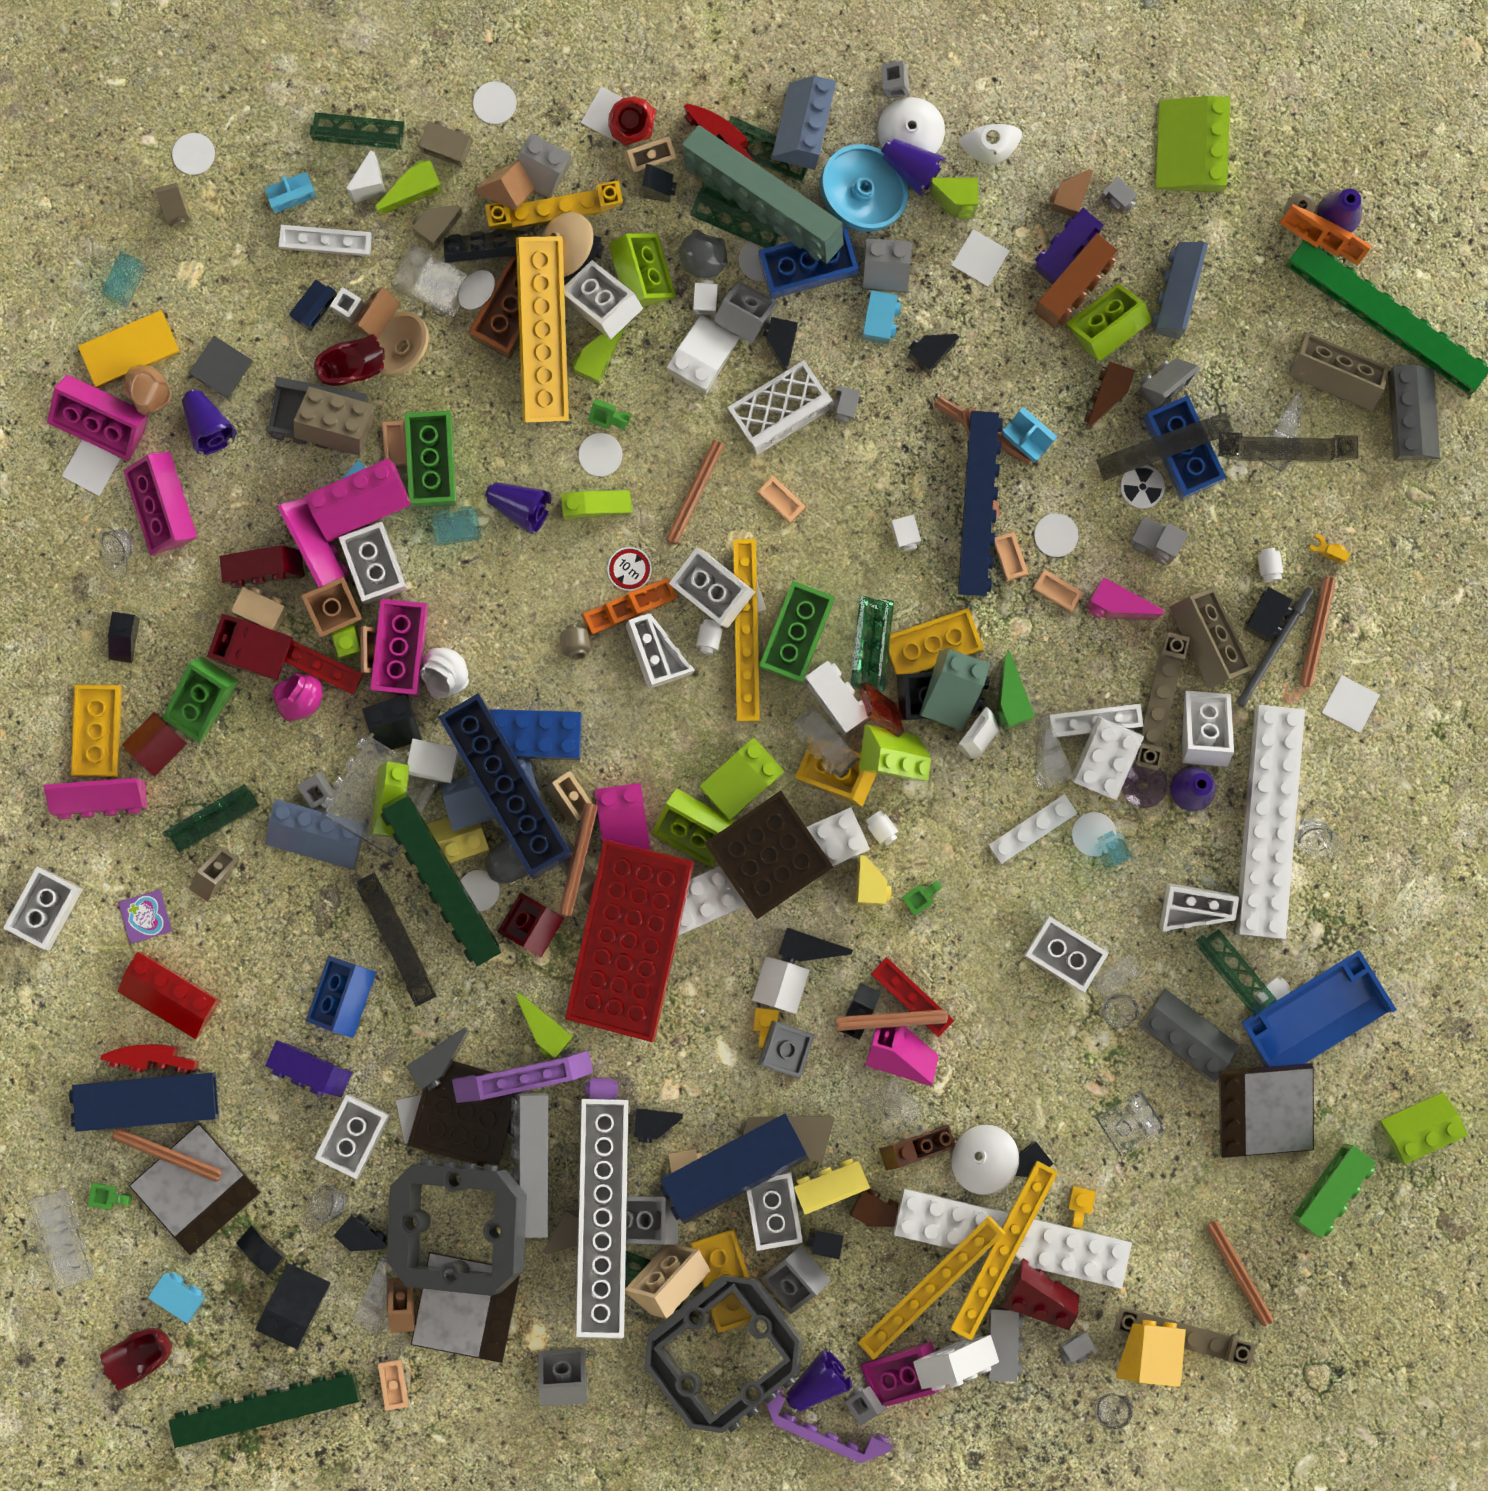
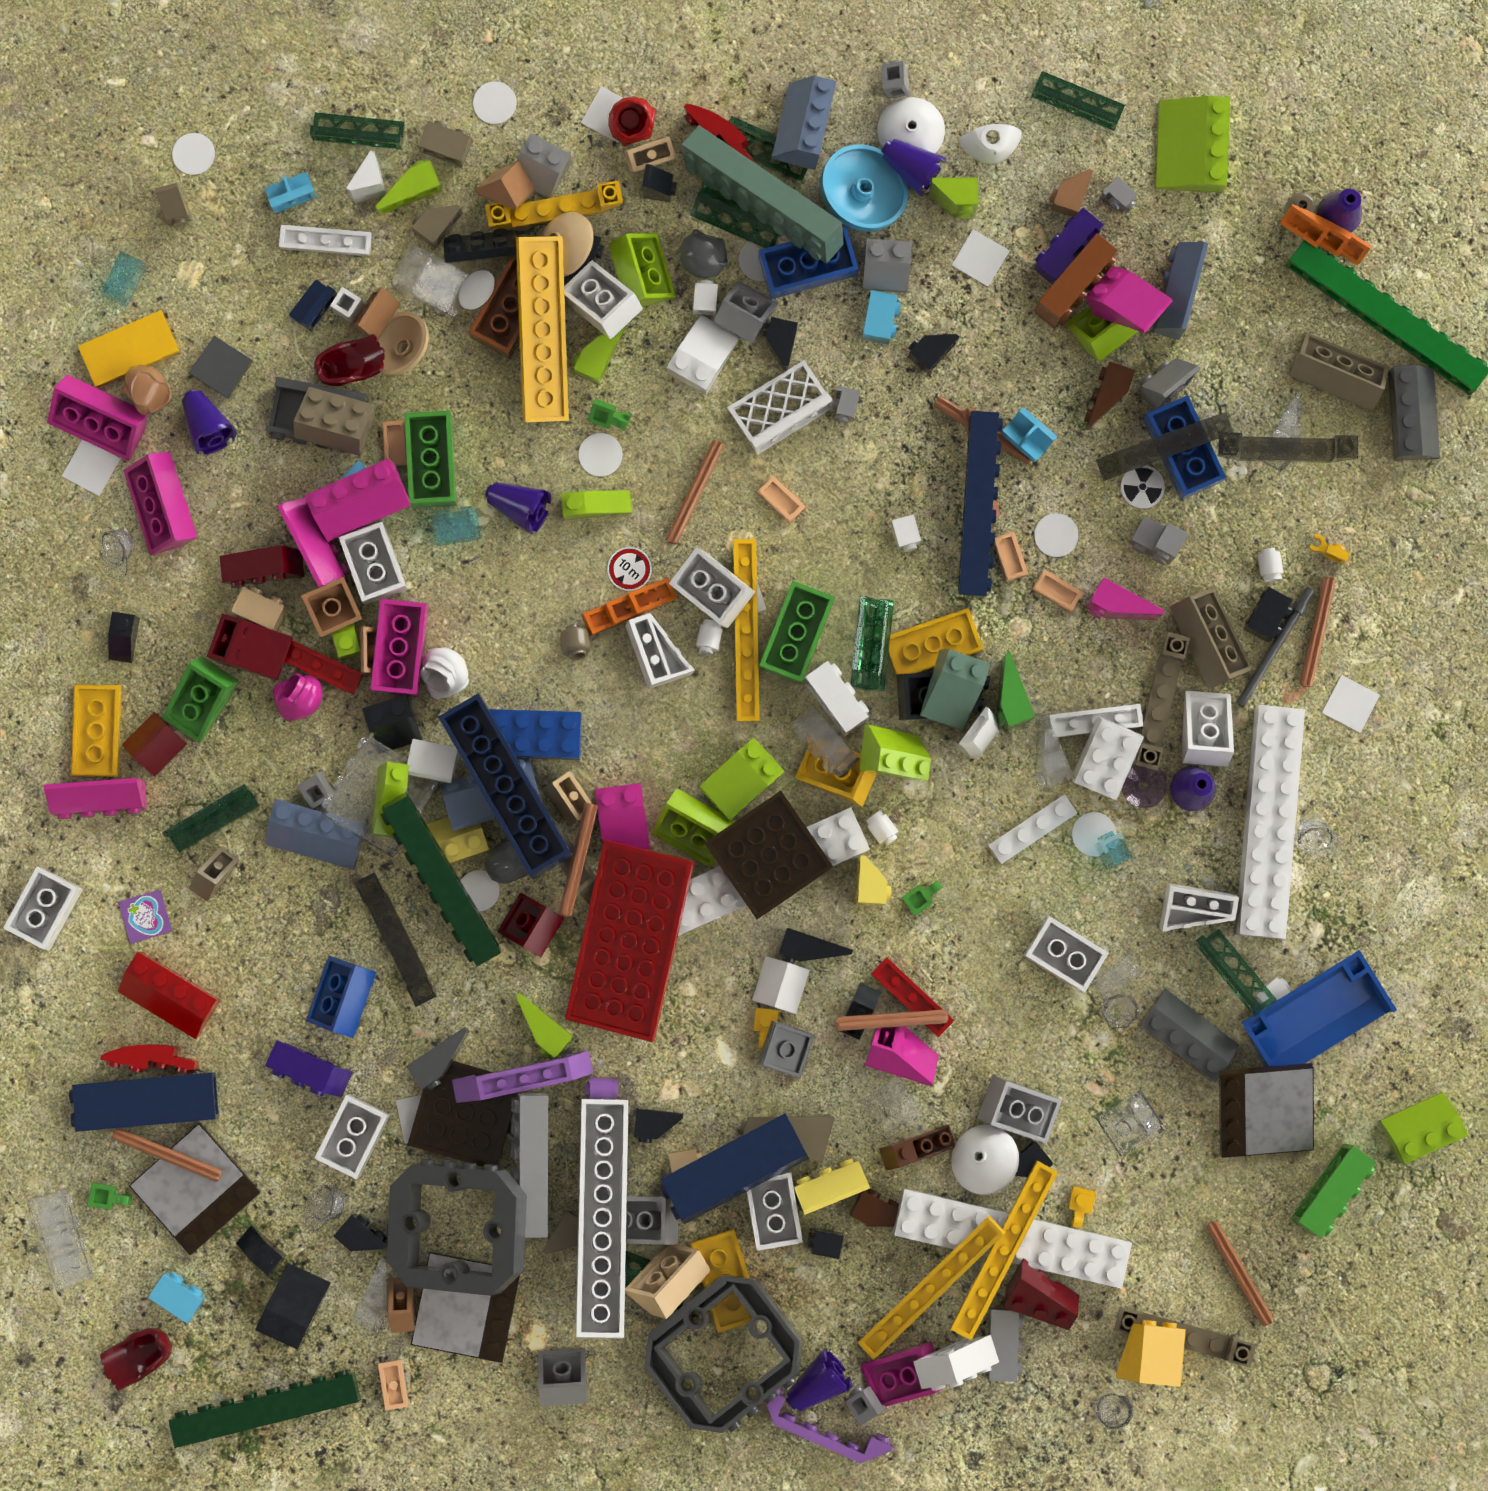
light grey slope [760,1245,831,1314] -> none
clear red tile [859,682,905,737] -> none
light grey brick [1059,1330,1098,1364] -> none
none -> light grey slope [977,1075,1062,1144]
none -> clear green fence [1031,71,1125,131]
none -> dark pink slope [1086,266,1173,333]

